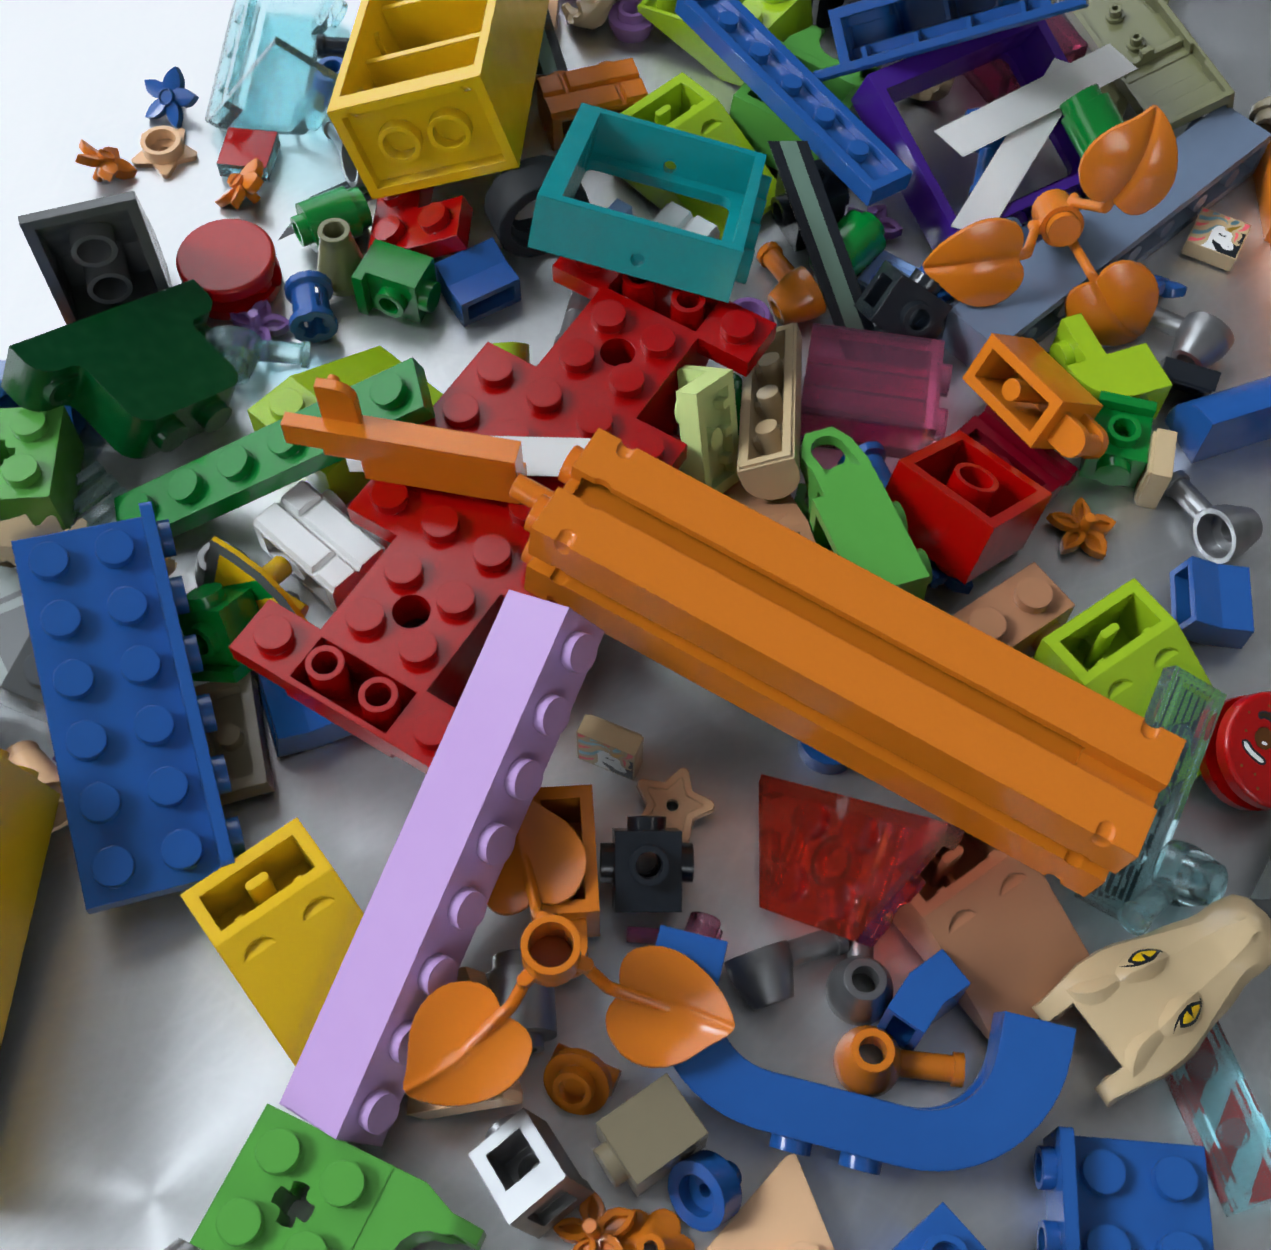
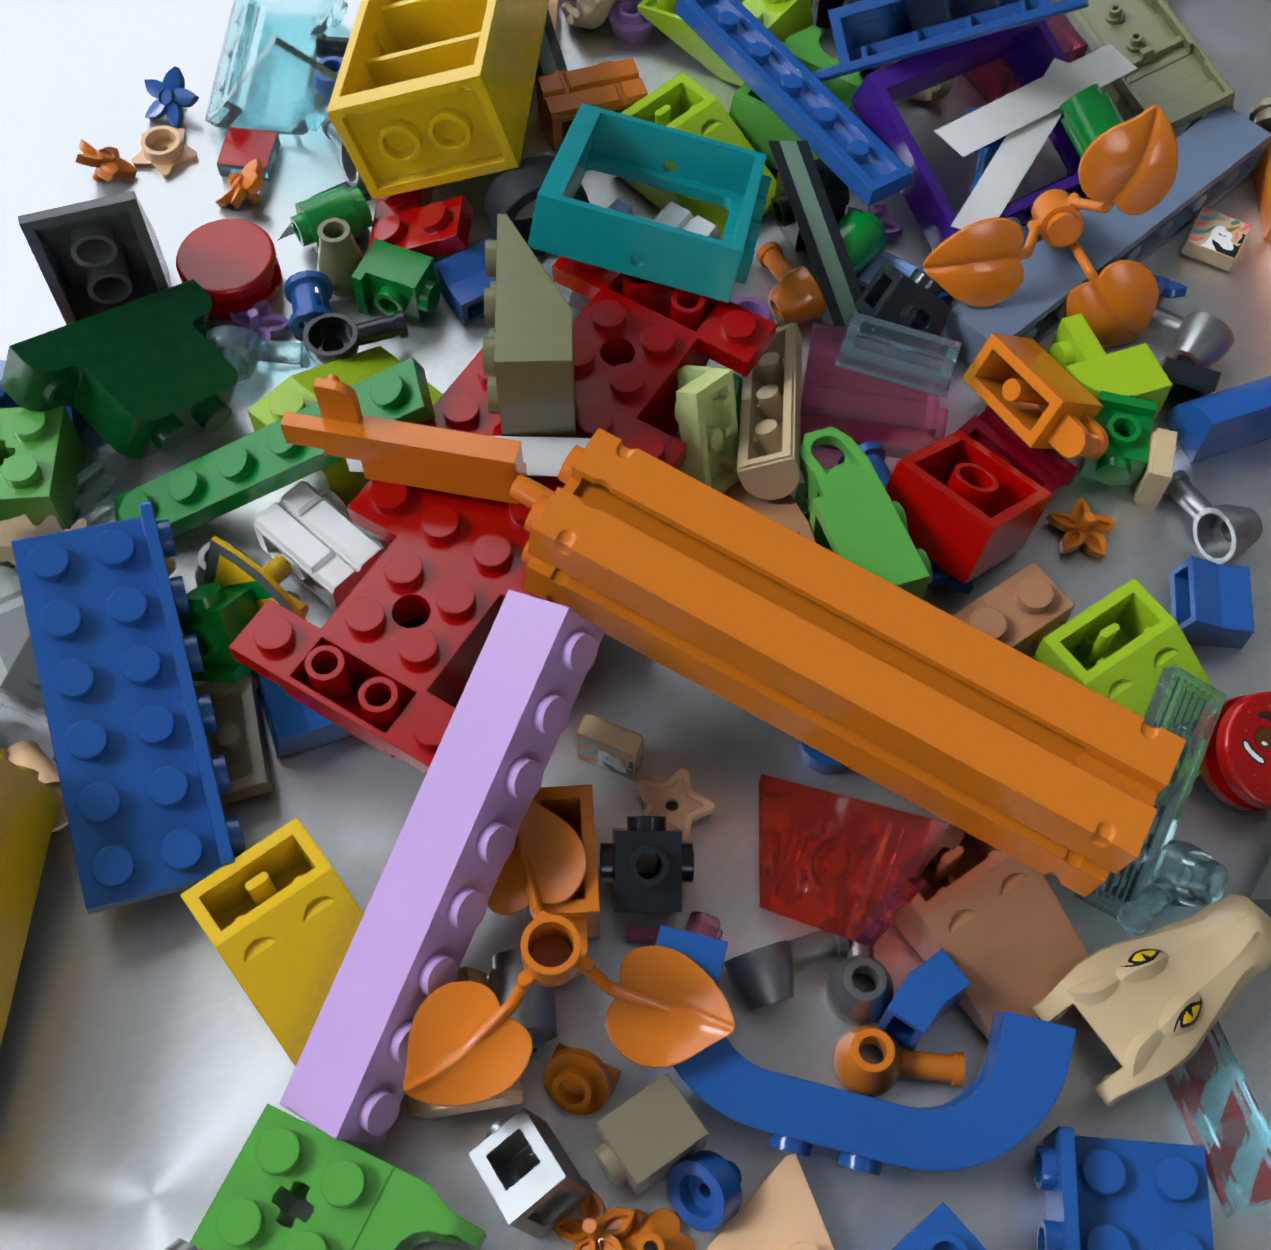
none -> black bar [303,310,409,366]
none -> olive slope [483,214,576,437]
none -> clear light blue tile [836,312,962,397]

